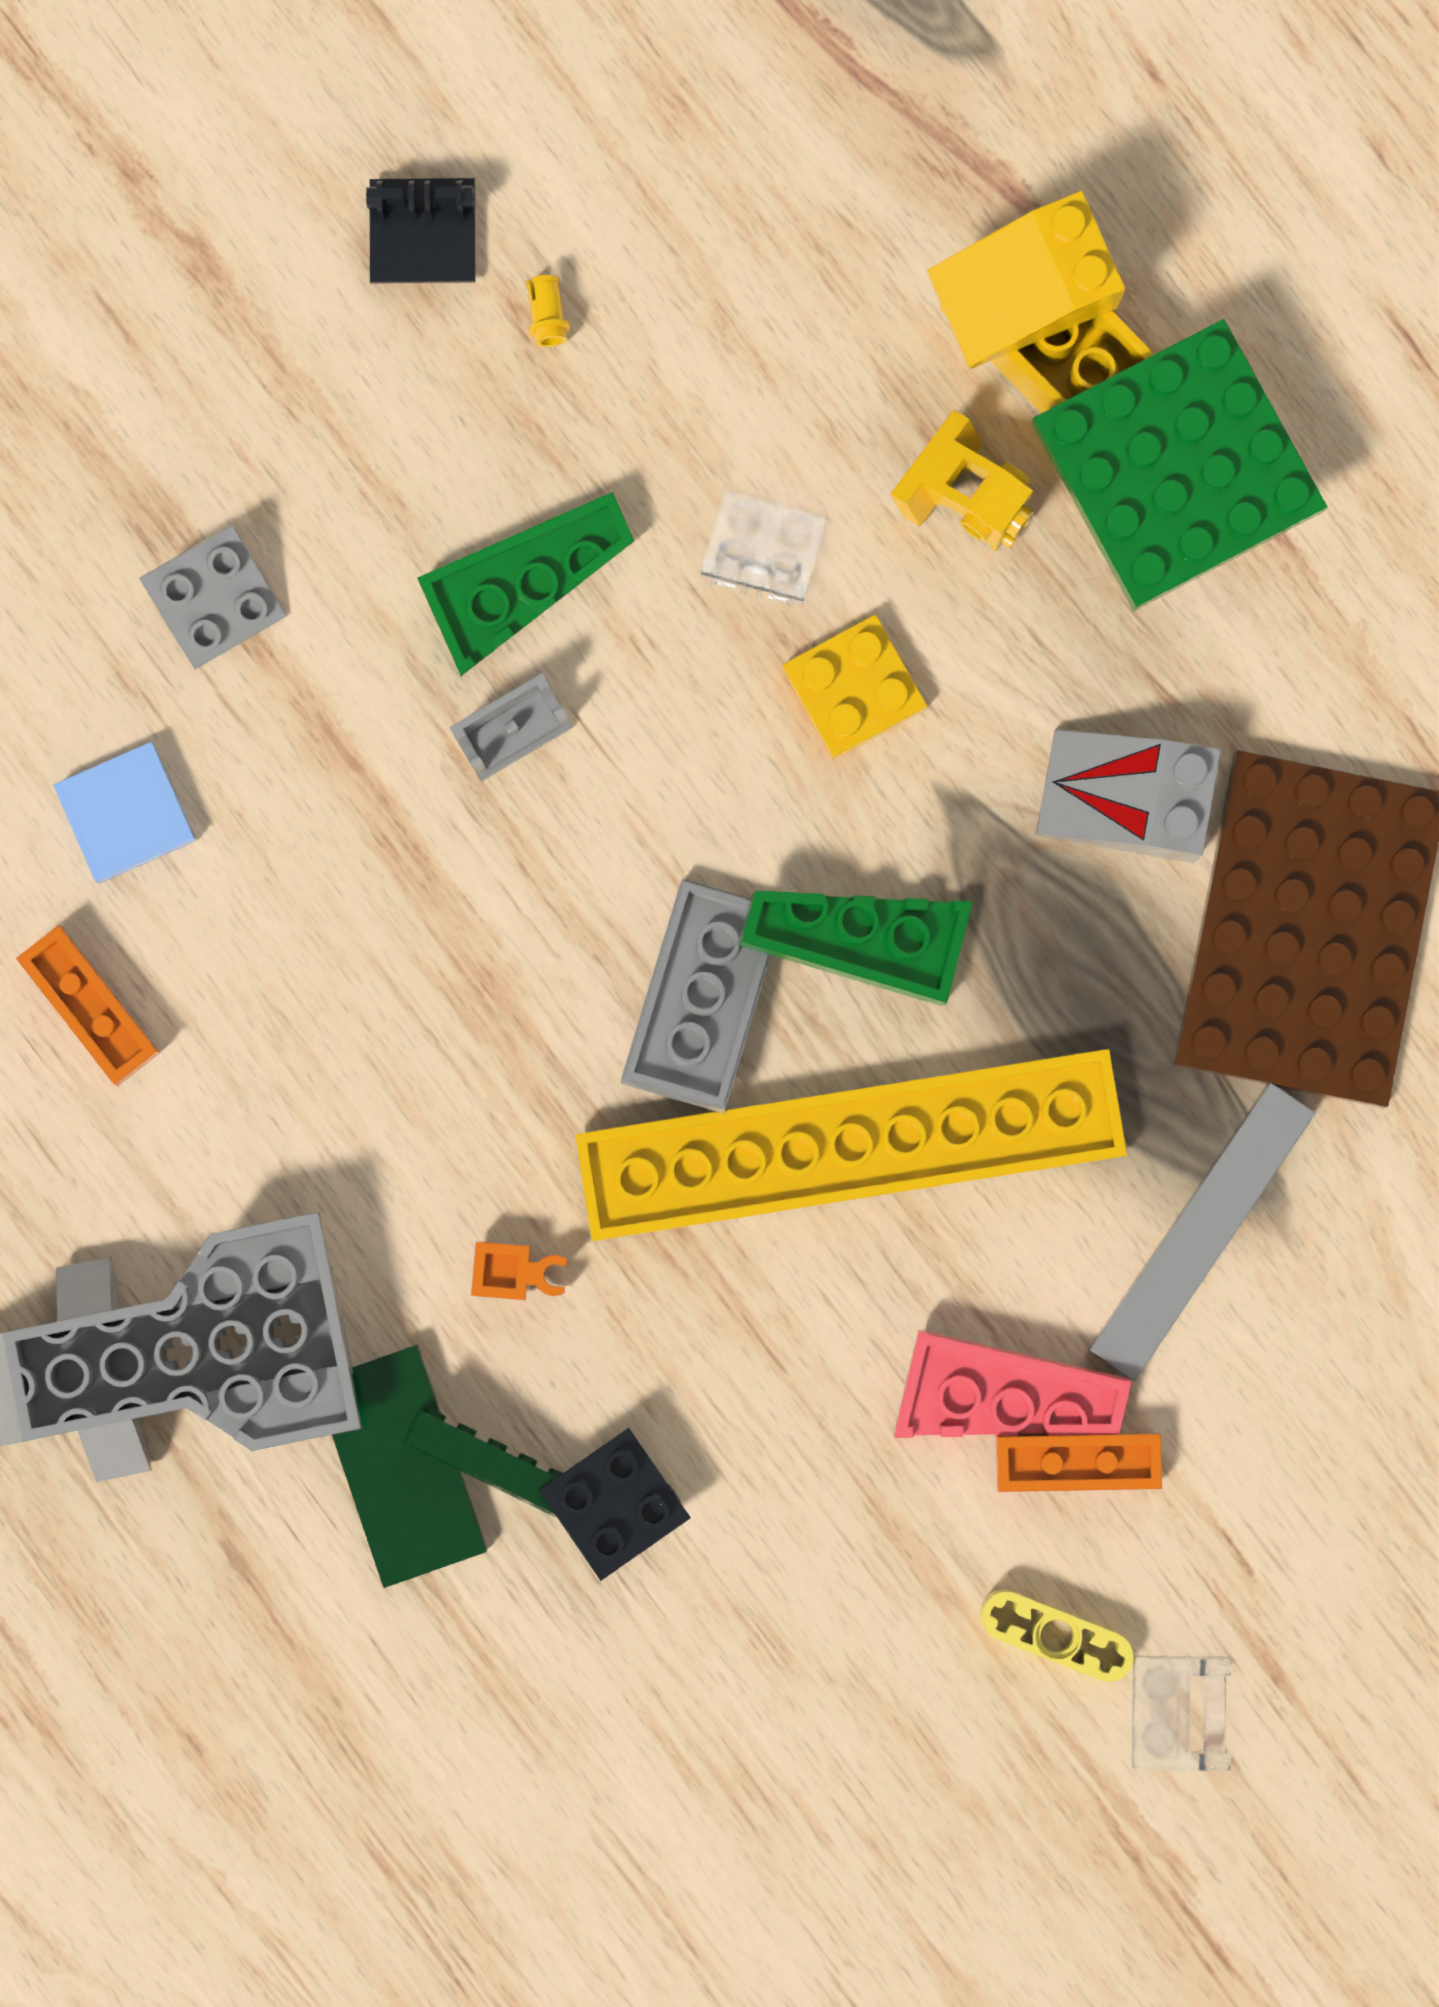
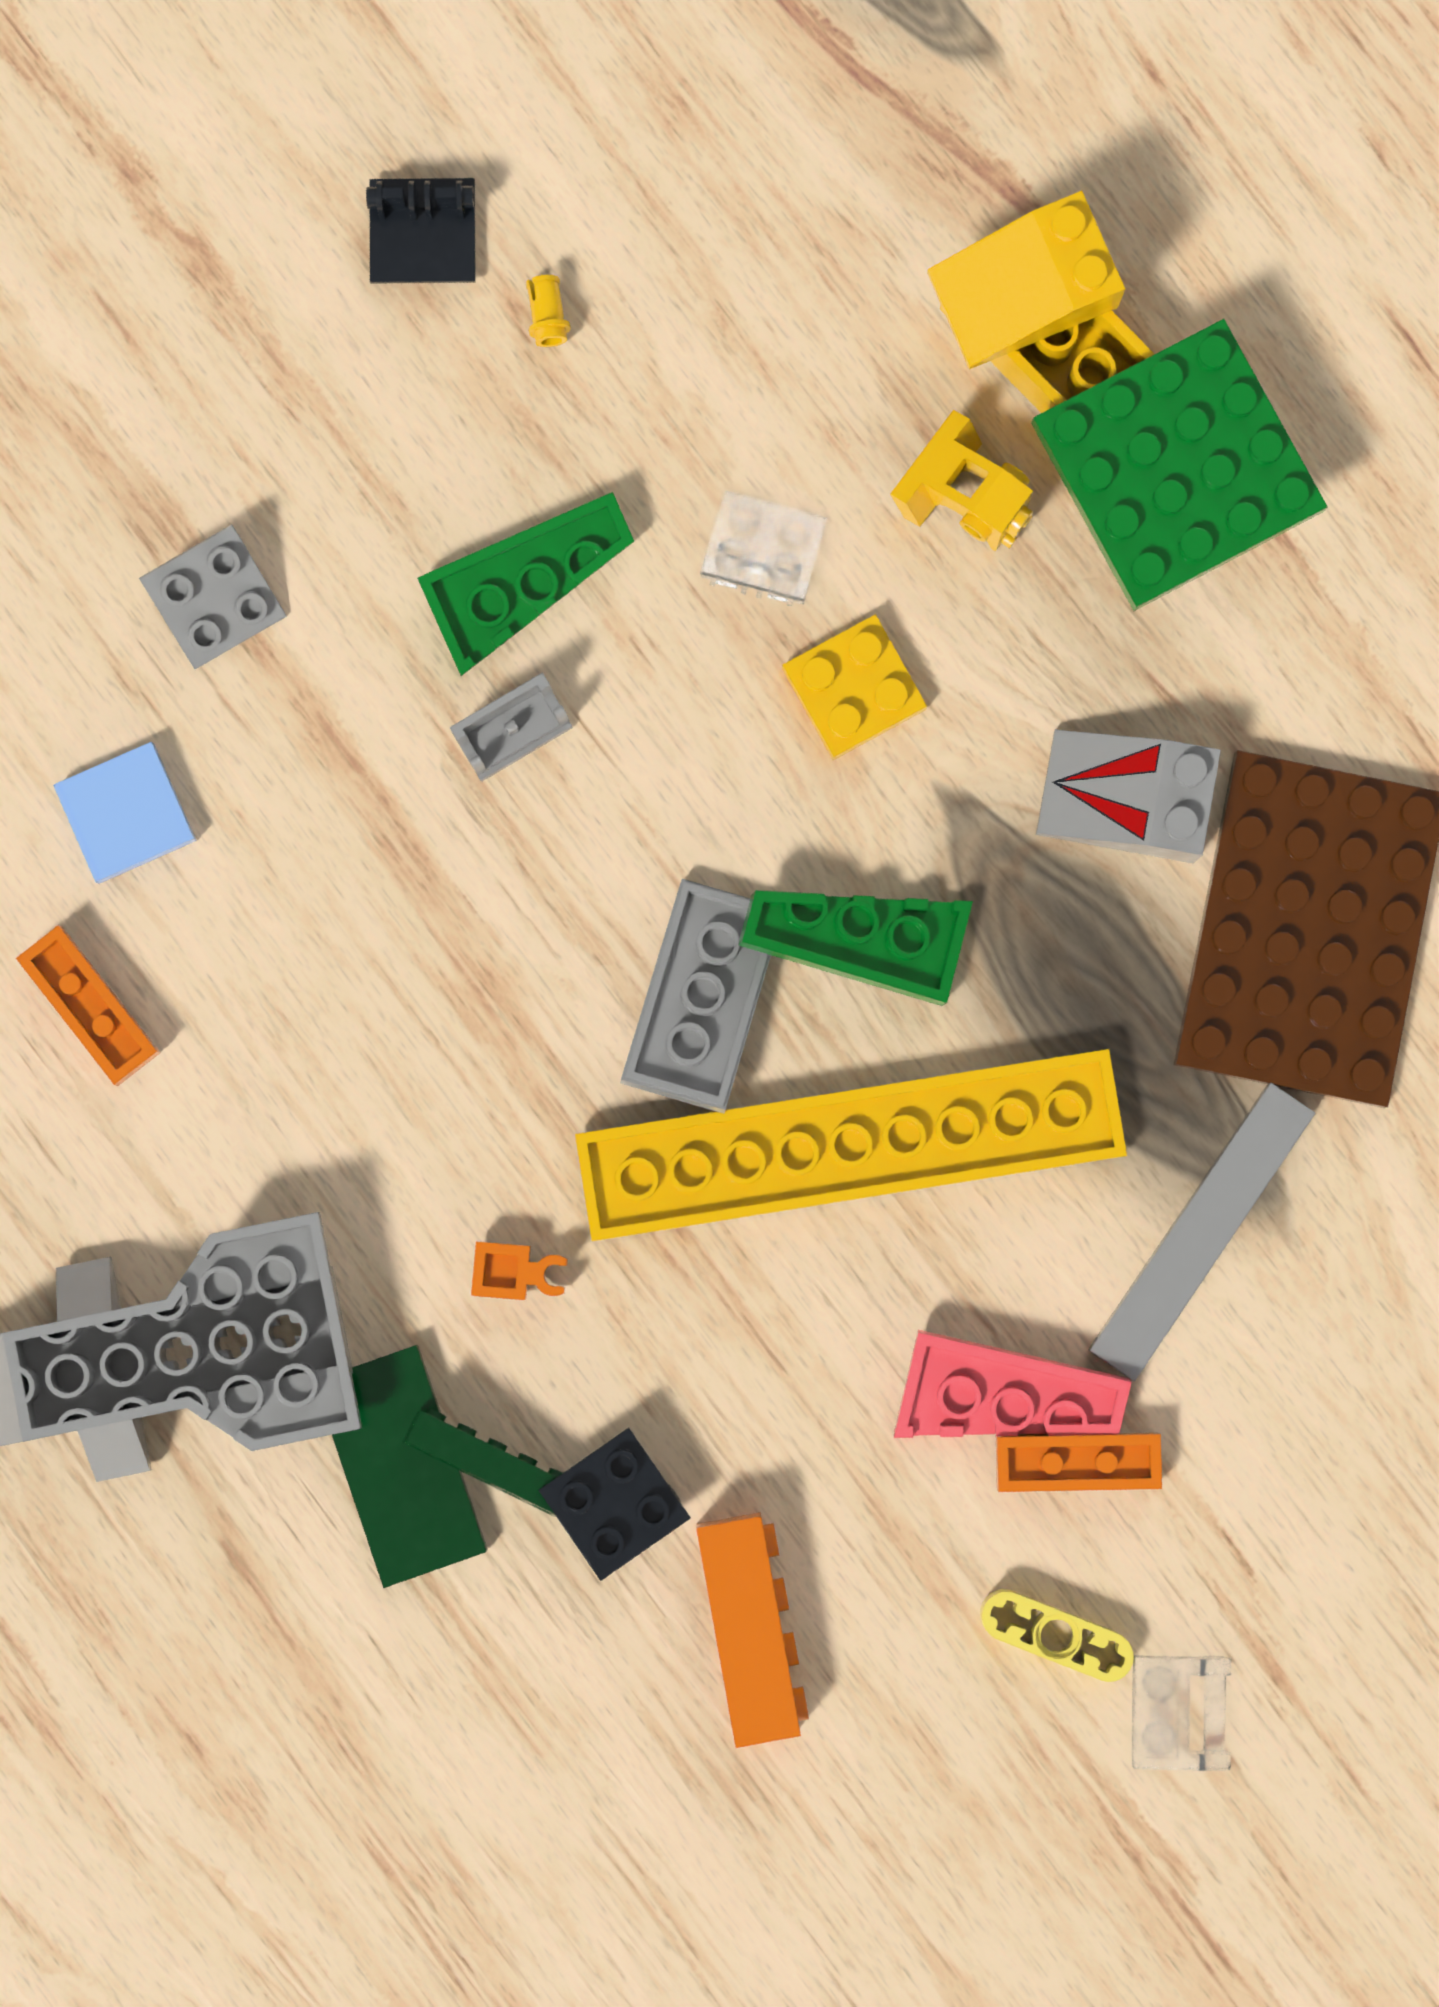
none -> orange brick [696,1512,809,1748]

